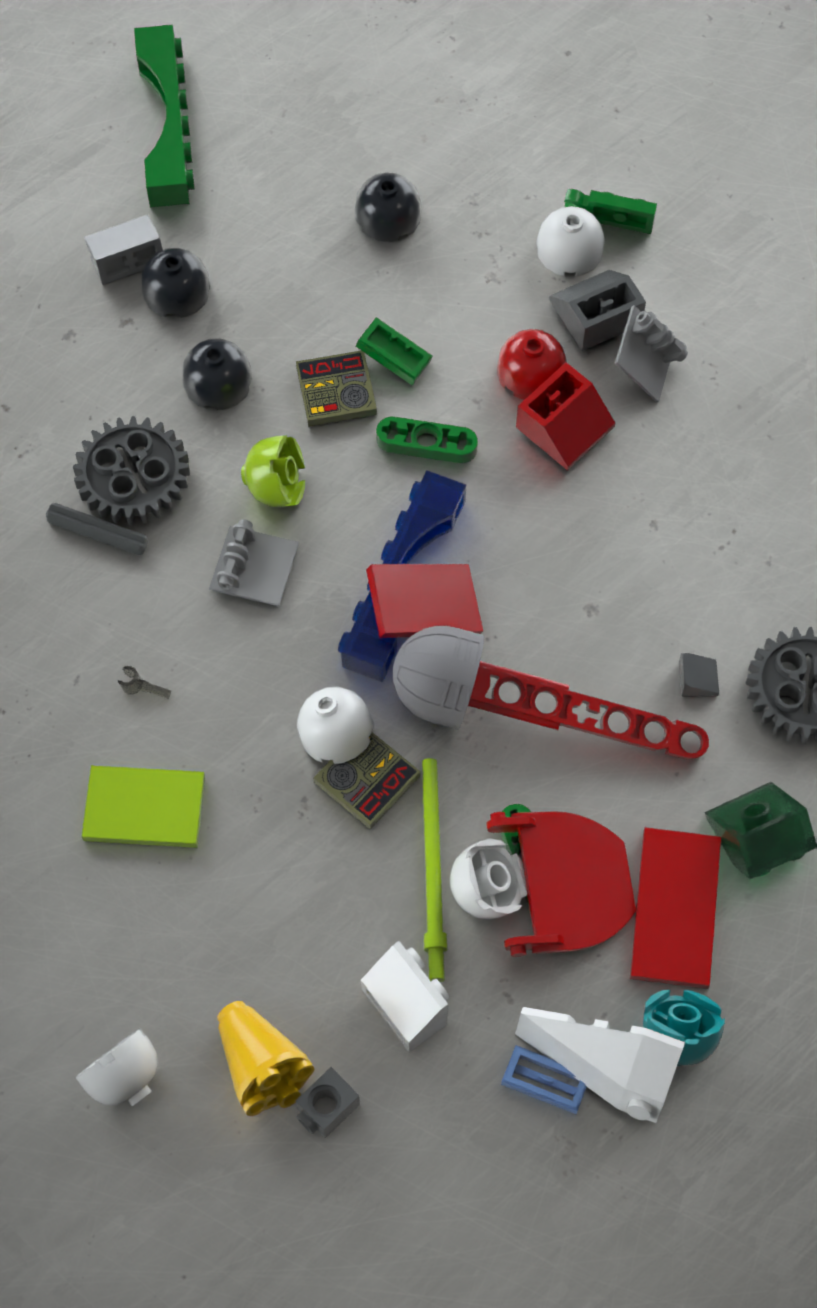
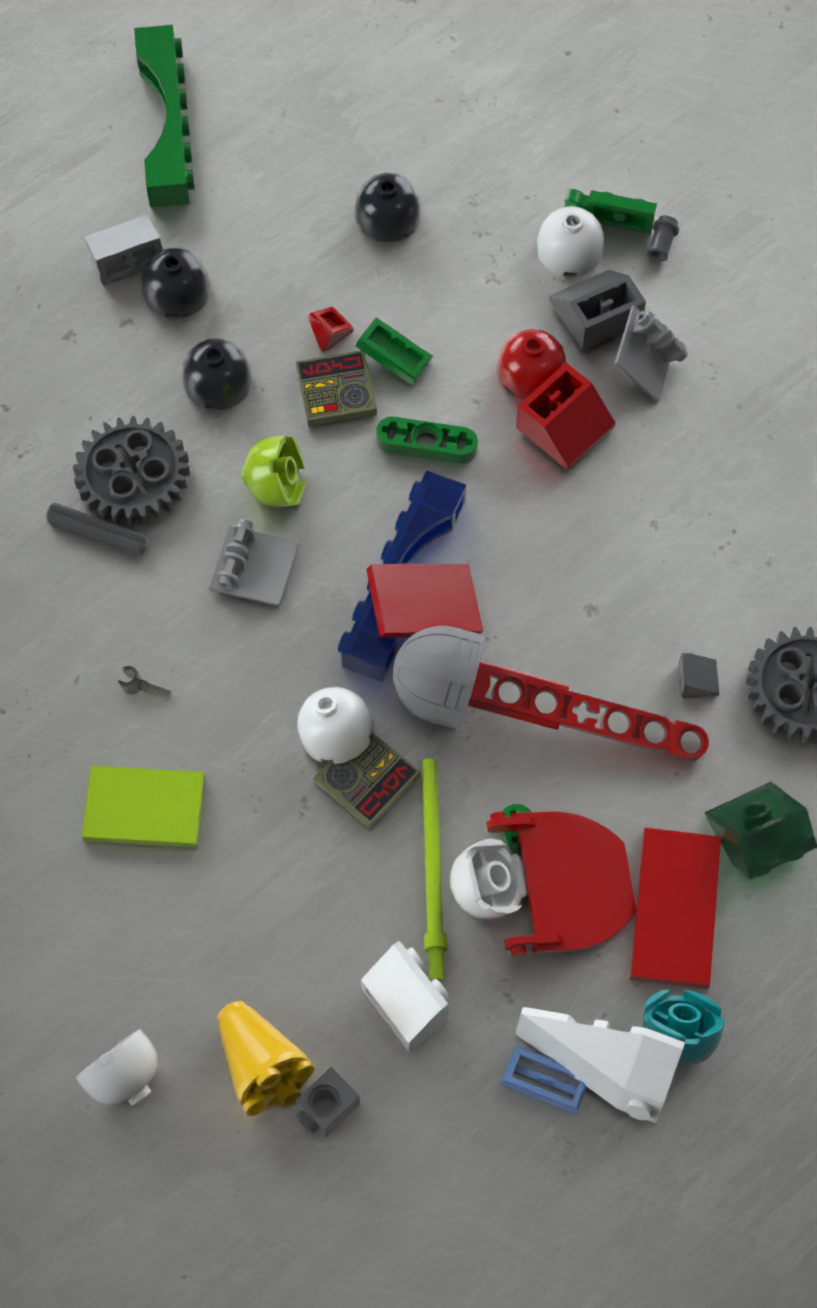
none -> red slope [307,307,354,352]
none -> dark grey pin [647,215,680,261]

